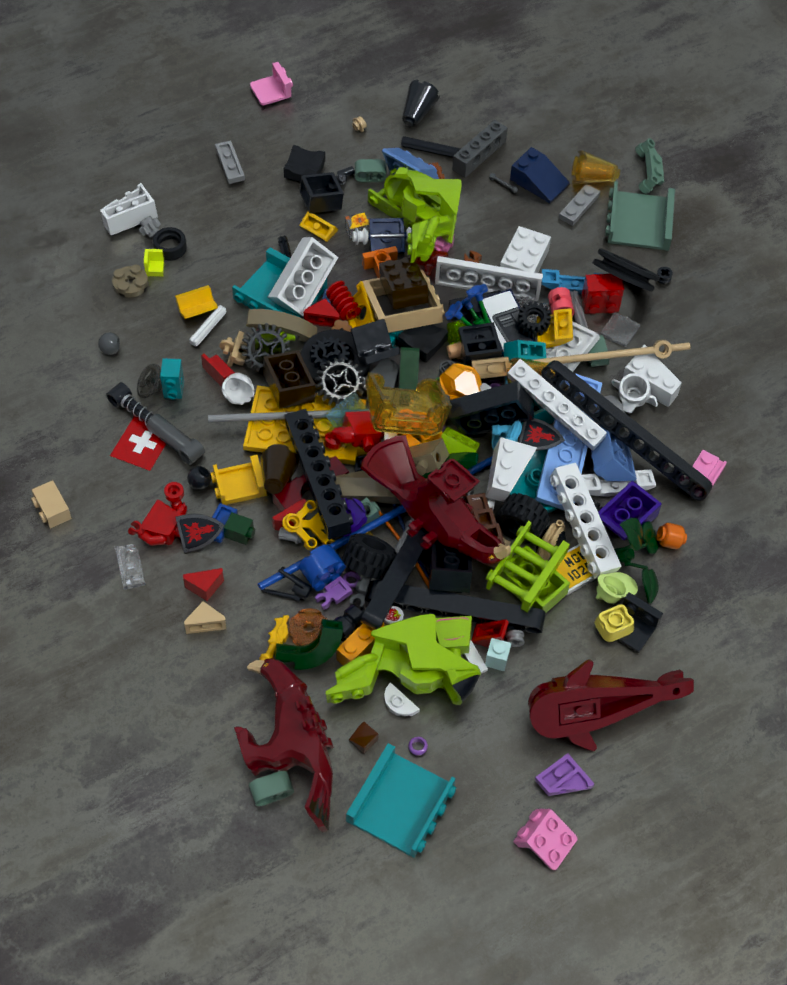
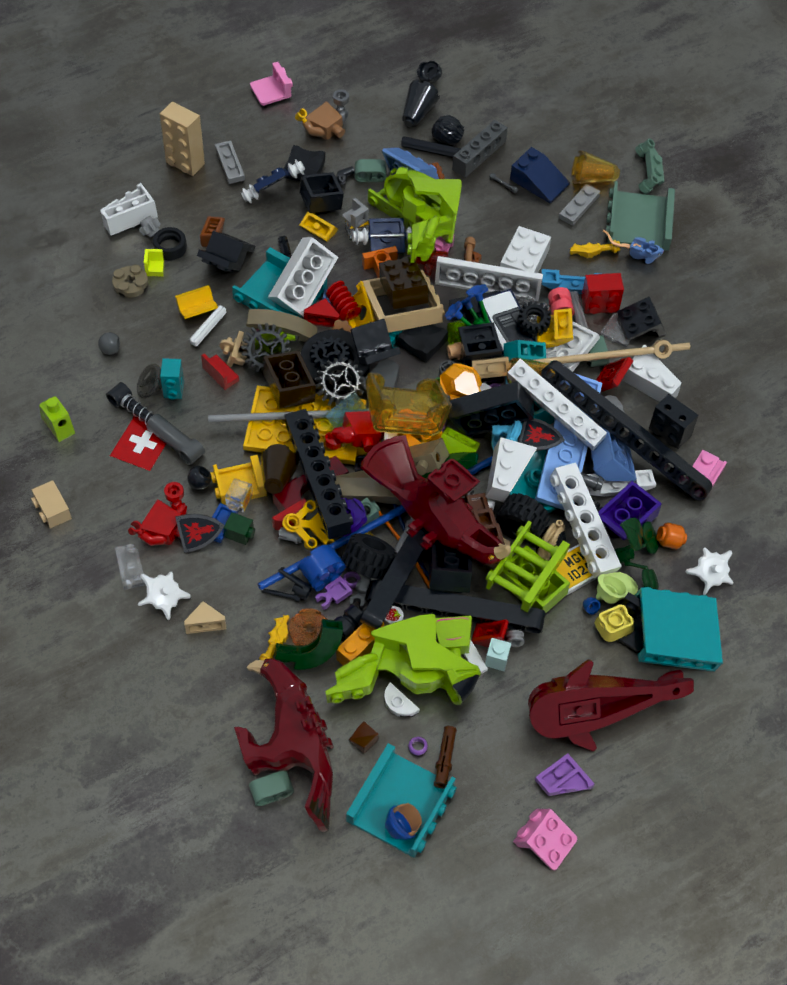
red slope [183,568,224,601] -> none
white hair [222,373,254,405] -> none
tan plate [352,116,367,132] -> none
dark green slope [399,347,419,406] -> none
black tyre [592,248,660,292] -> none
white piece [611,373,658,414] -> none
black bush [657,267,673,284] -> none
none -> lime torso [39,396,75,442]
none -> white piece [138,572,191,620]
none -> tan brick [160,102,205,176]
none -> black bracket [197,231,256,272]
none -> dark orange slope [200,216,225,247]
none -> clear brick [225,478,253,513]
none -> plate [241,159,305,203]
none -> medium nougat torso [295,89,349,140]
none -> light grey panel [343,198,369,229]
none -> piece [385,803,422,840]
none -> black hair [417,61,442,84]
none -> black hair [431,115,464,146]
none -> reddish brown pin [434,726,457,789]
none -> medium nougat bar [464,237,476,262]
none -> yellow piece [570,240,620,258]
none -> dark grey pin [581,472,603,491]
none -> blue hinge [583,597,601,615]
none -> red tile [596,356,633,392]
none -> medium blue animal [603,230,664,264]
none -> black bracket [617,297,666,340]
none -> teal panel [635,587,723,672]
none -> black piece [649,394,699,449]
none -> white piece [685,547,733,595]

